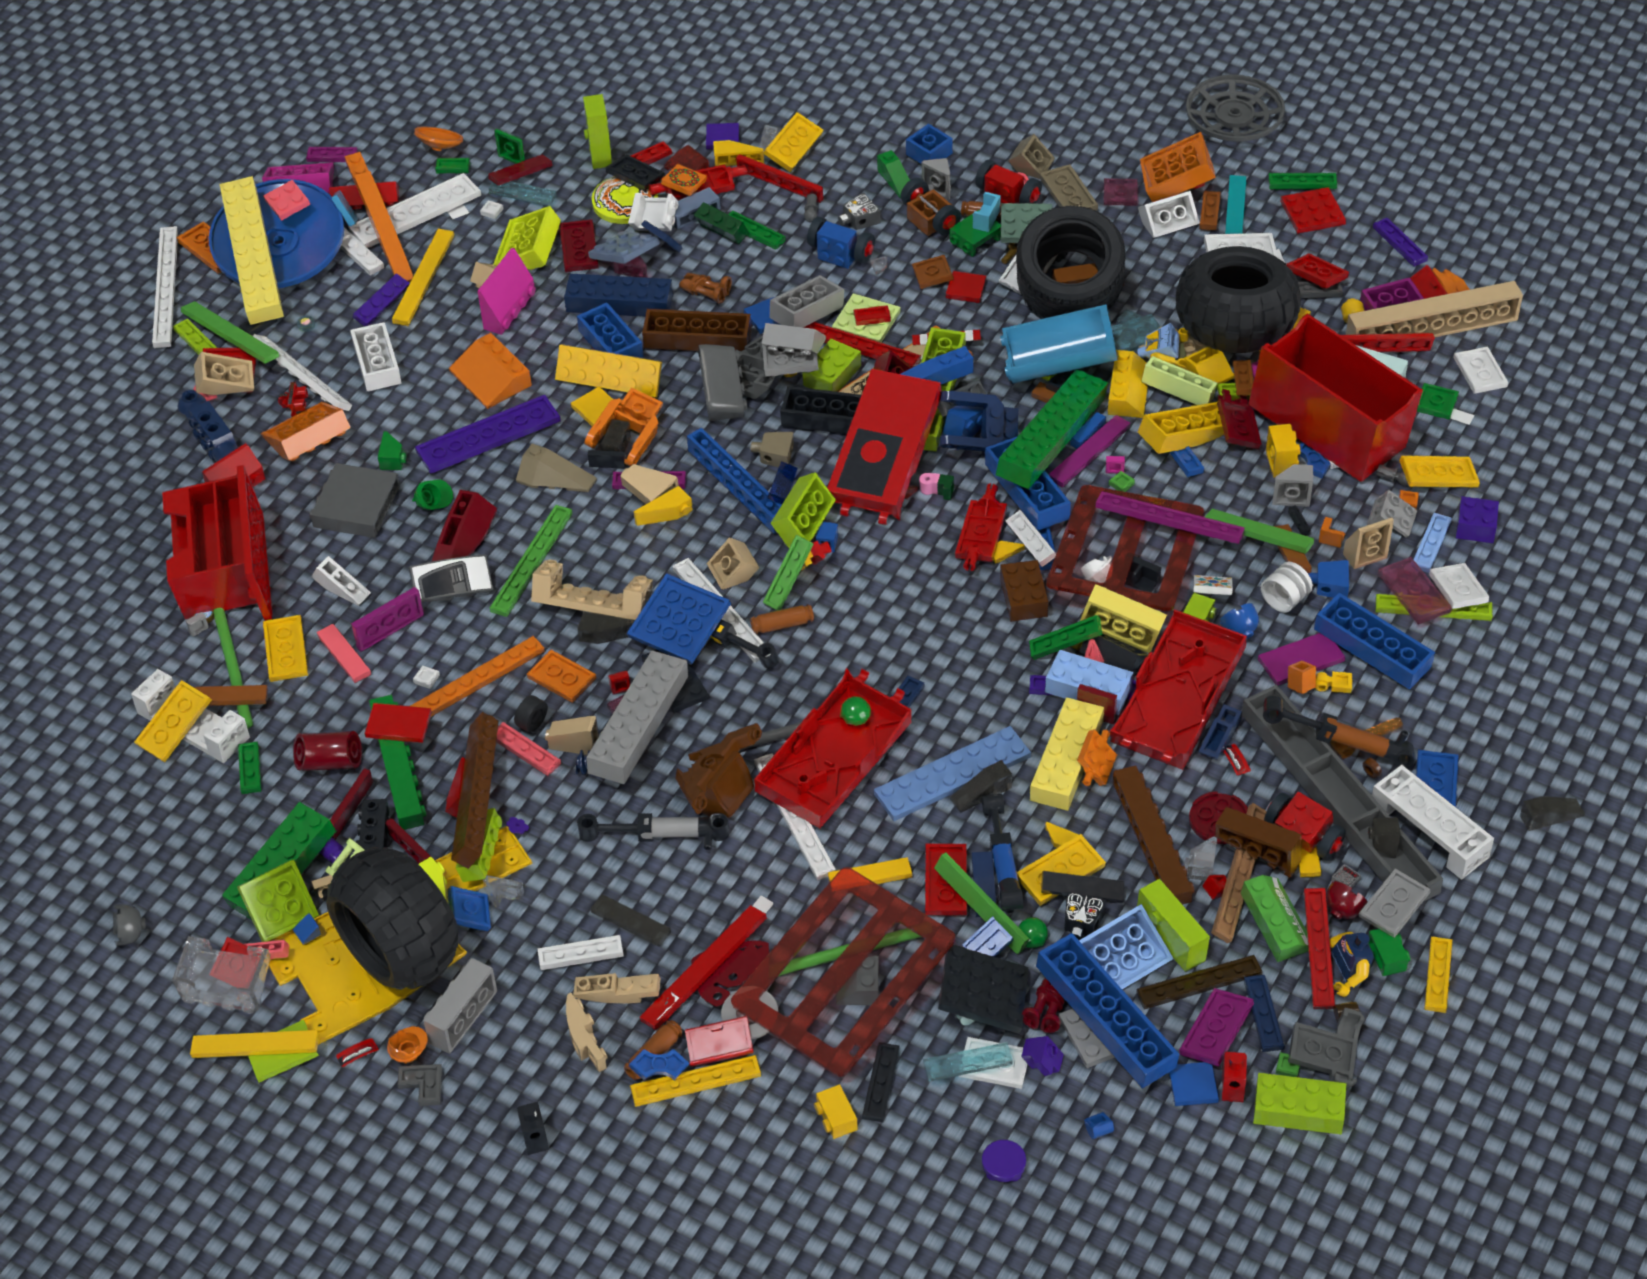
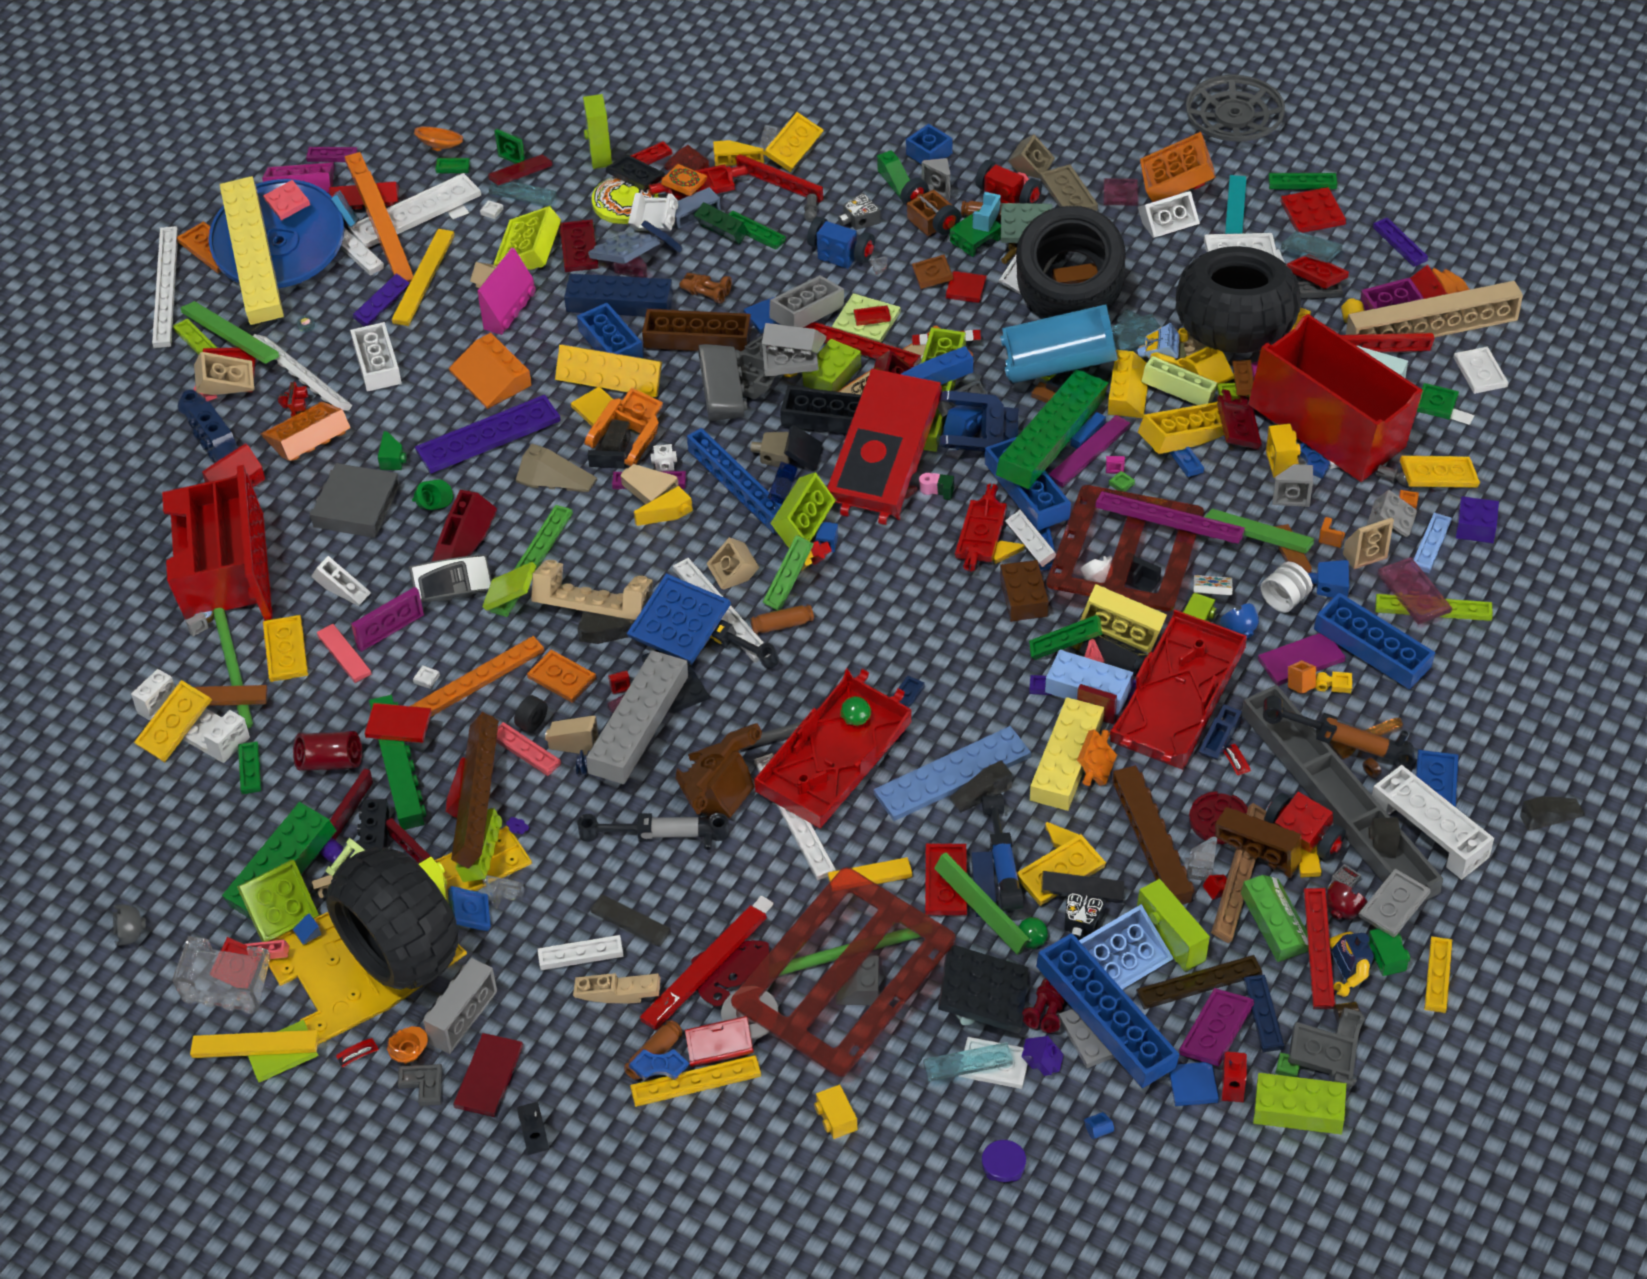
tan slope [566,993,607,1072] -> none
dark purple tile [706,123,739,149] -> none
black tile [862,1042,900,1123] -> none
plate [962,916,1014,957] -> none
dark orange plate [1199,191,1221,230] -> none
black axle [1288,505,1311,536] -> none
white plate [1429,563,1489,609] -> none
none -> dark red tile [453,1033,523,1117]
none -> lime tile [482,562,536,611]
none -> white brick [651,444,677,471]
none -> black tile [784,425,822,471]
none -> clear light blue tile [1281,231,1343,263]

